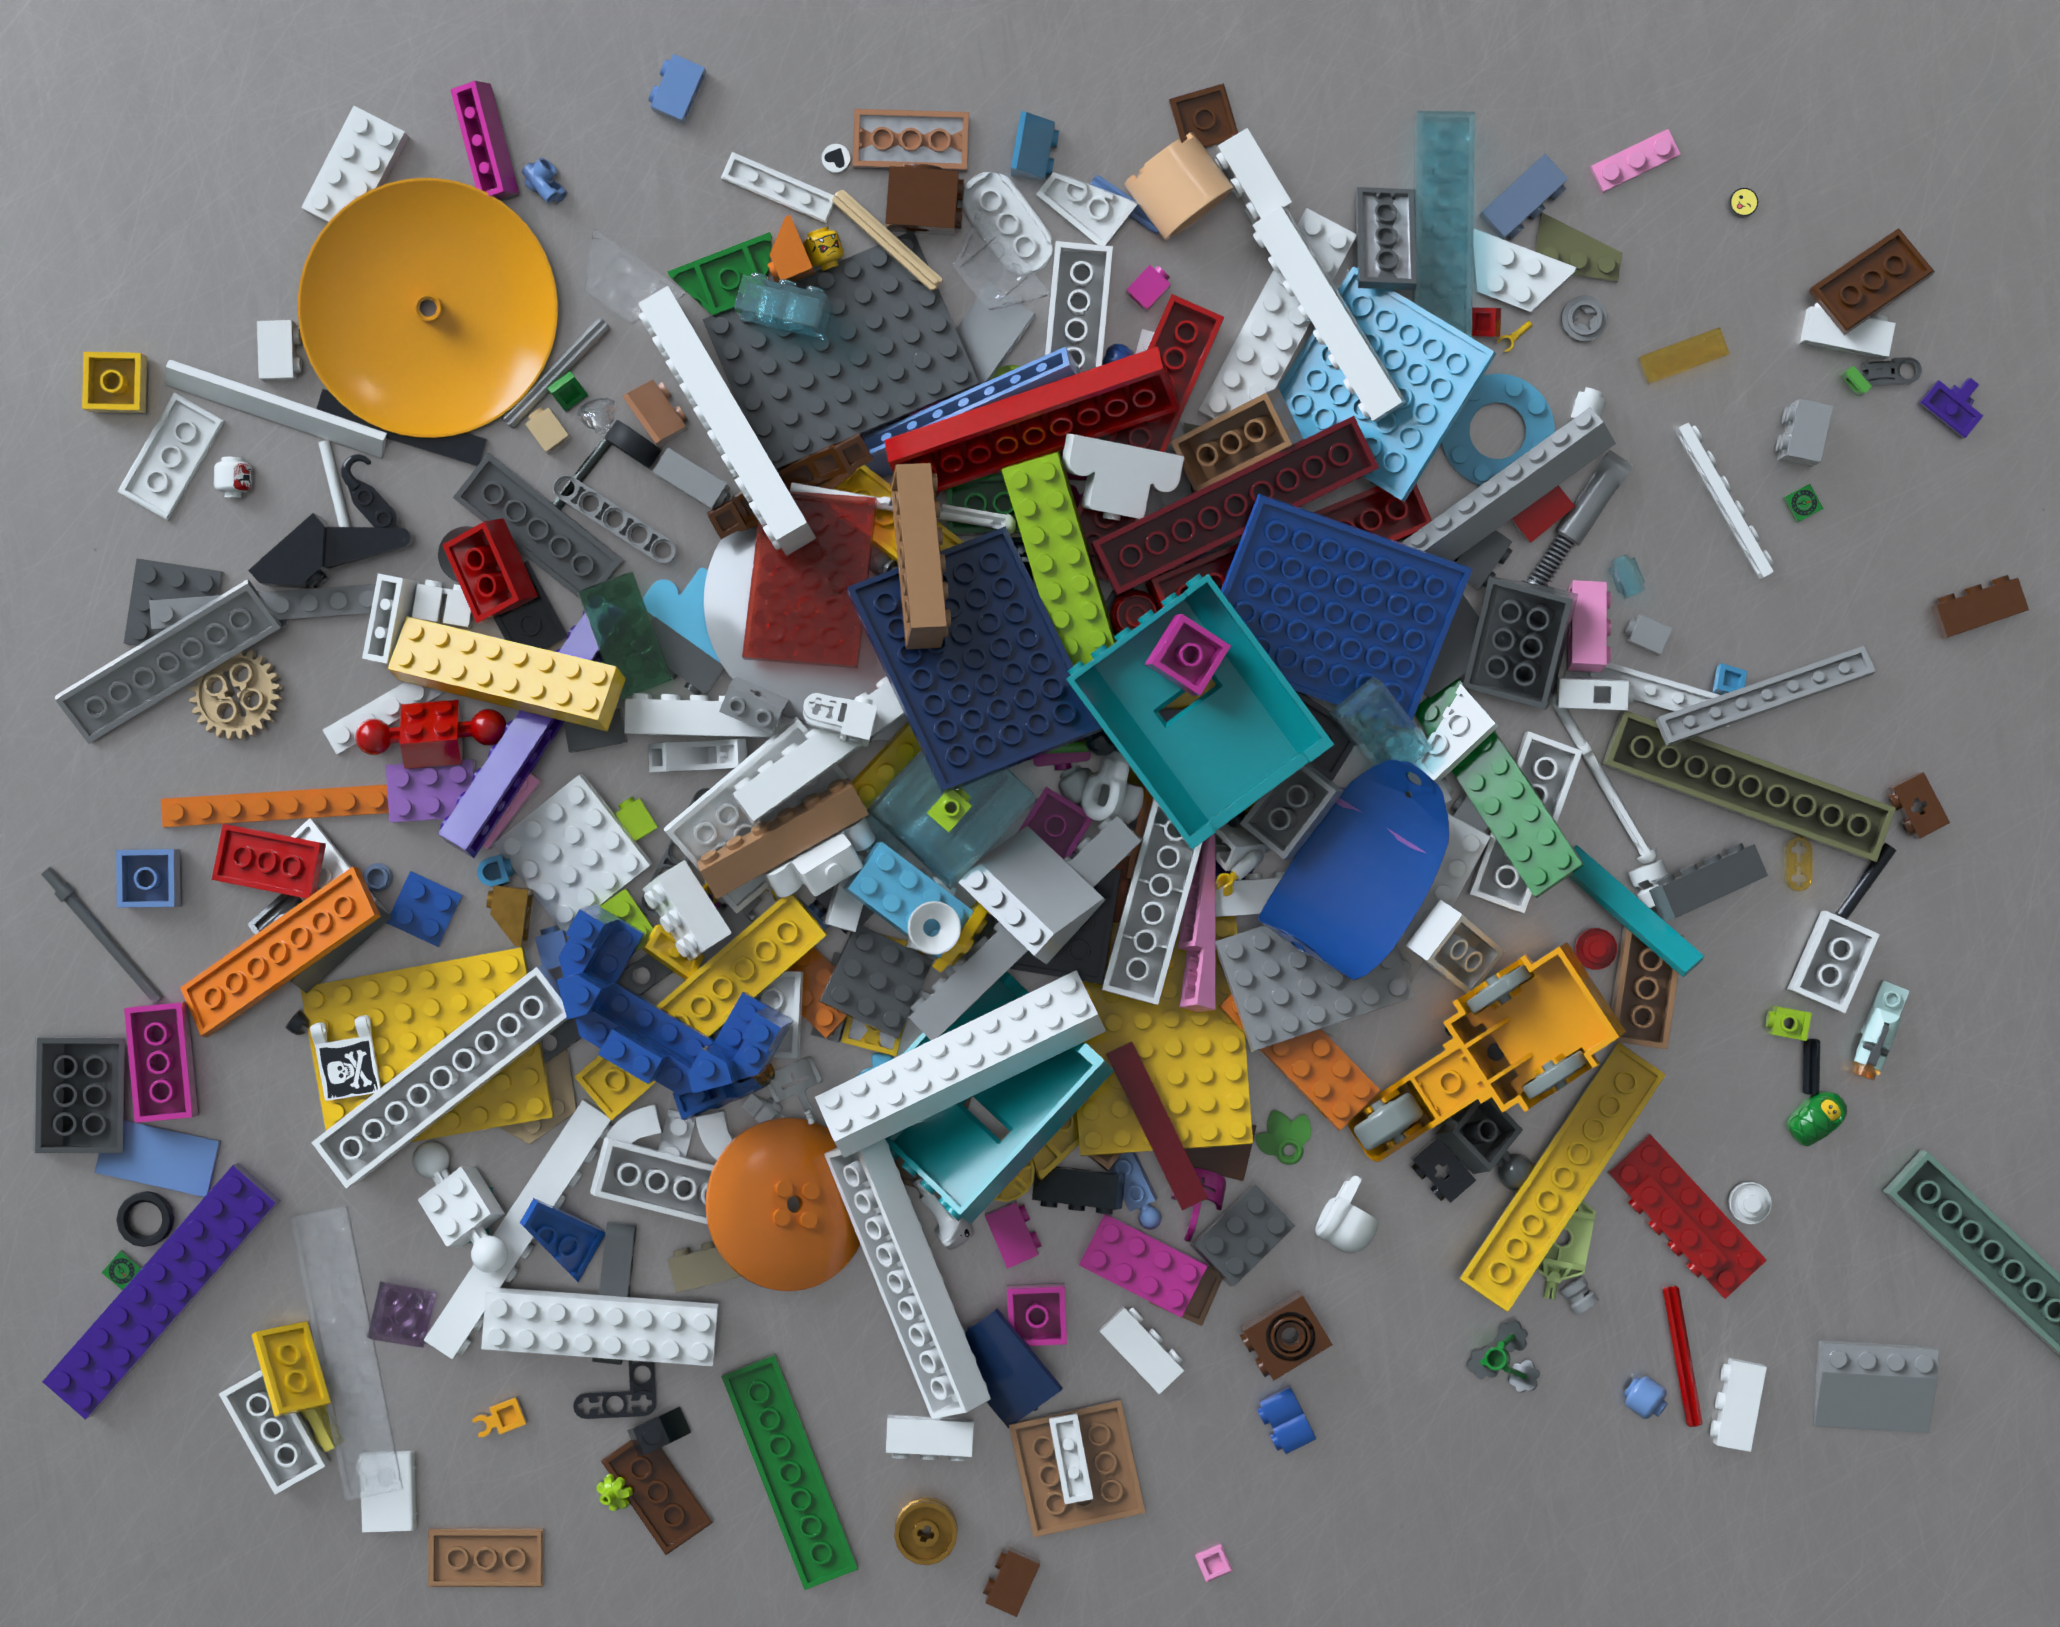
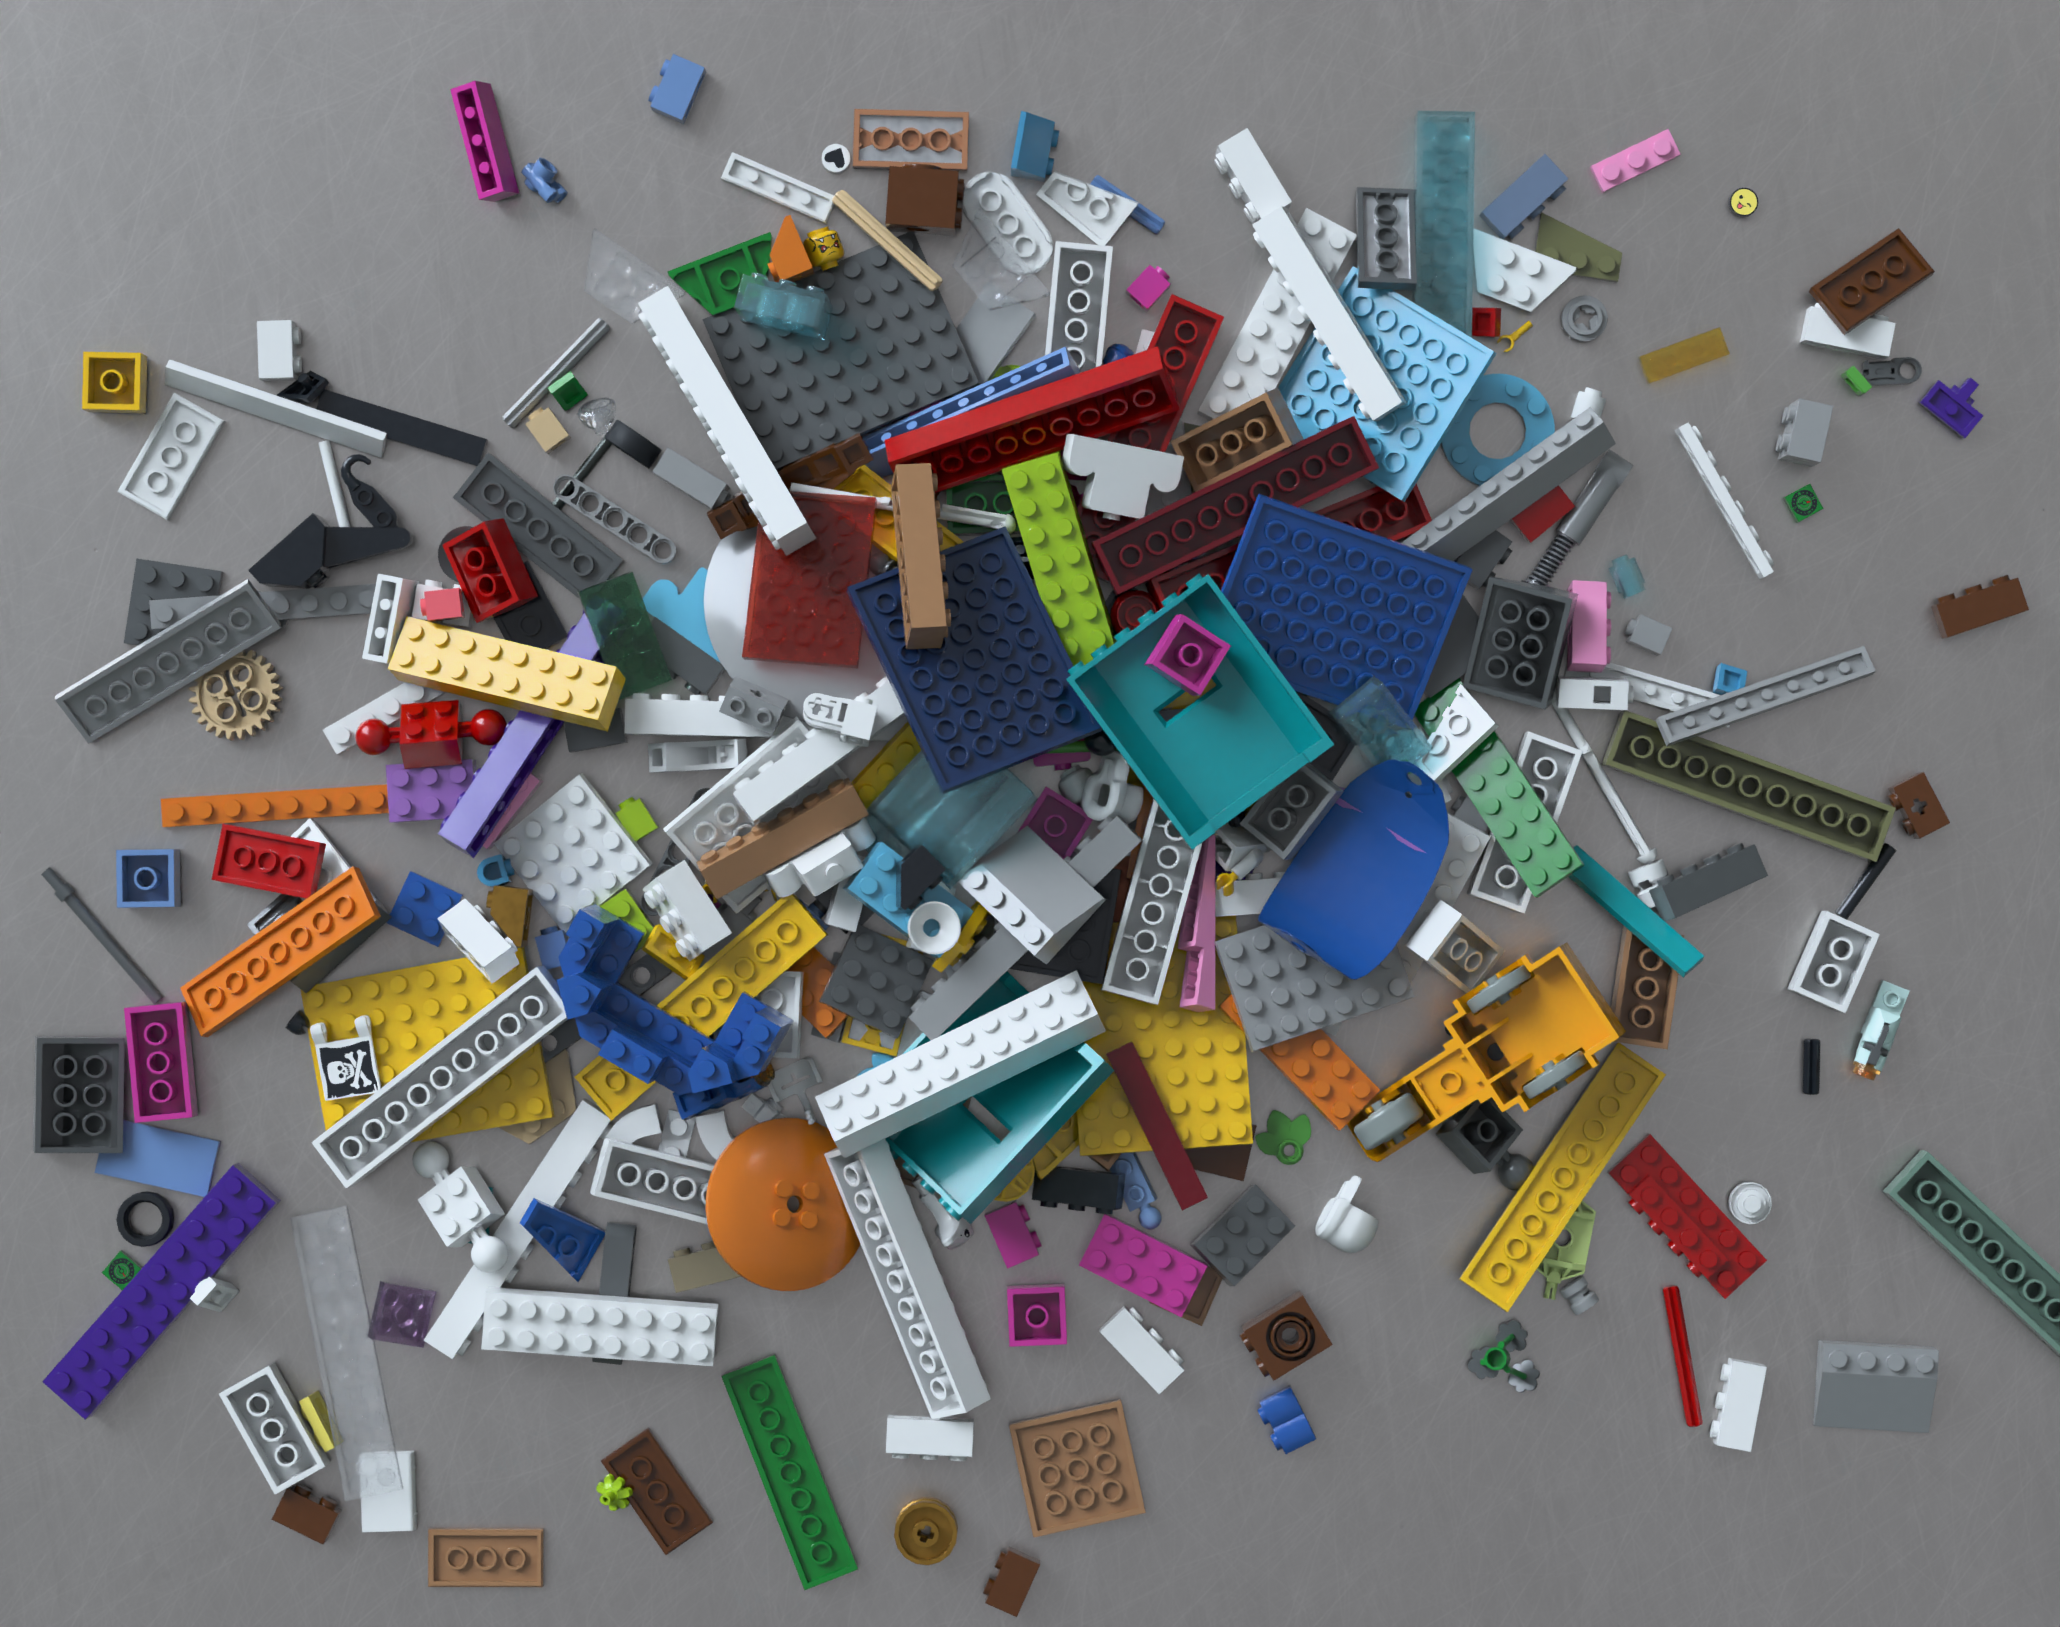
white head [214,457,252,498] -> none
yellow plate [251,1321,331,1417] -> none
light orange dish [298,178,558,438] -> none
white brick [301,106,409,223] -> none
sand blue plate [363,863,392,892] -> none
light orange plate [472,1396,527,1437] -> none
black beam [573,1360,657,1419] -> none
nougat slope [622,380,688,448] -> none
black slope [627,1406,691,1457] -> none
lime brick [927,787,973,832] -> none
dark blue piece [965,1308,1063,1428] -> none
white plate [1049,1413,1093,1504] -> none
light nougat brick [1124,132,1234,240] -> none
reddish brown tile [1169,83,1238,149] -> none
dark pink helmet [1171,1168,1226,1242] -> none
bright pink tile [1195,1544,1233,1582] -> none
black brick [1411,1136,1476,1203] -> none
red plate [1574,928,1618,970] -> none
medium blue head [1624,1376,1668,1419] -> none
lime brick [1765,1006,1812,1041] -> none
clear yellow beam [1784,837,1813,891] -> none
green piece [1786,1091,1847,1147] -> none
none -> white plate [190,1277,239,1312]
none -> reddish brown brick [271,1484,342,1545]
none -> black piece [276,371,329,403]
none -> coral brick [420,588,465,622]
none -> white brick [437,899,520,984]
none -> black slope [896,844,946,910]

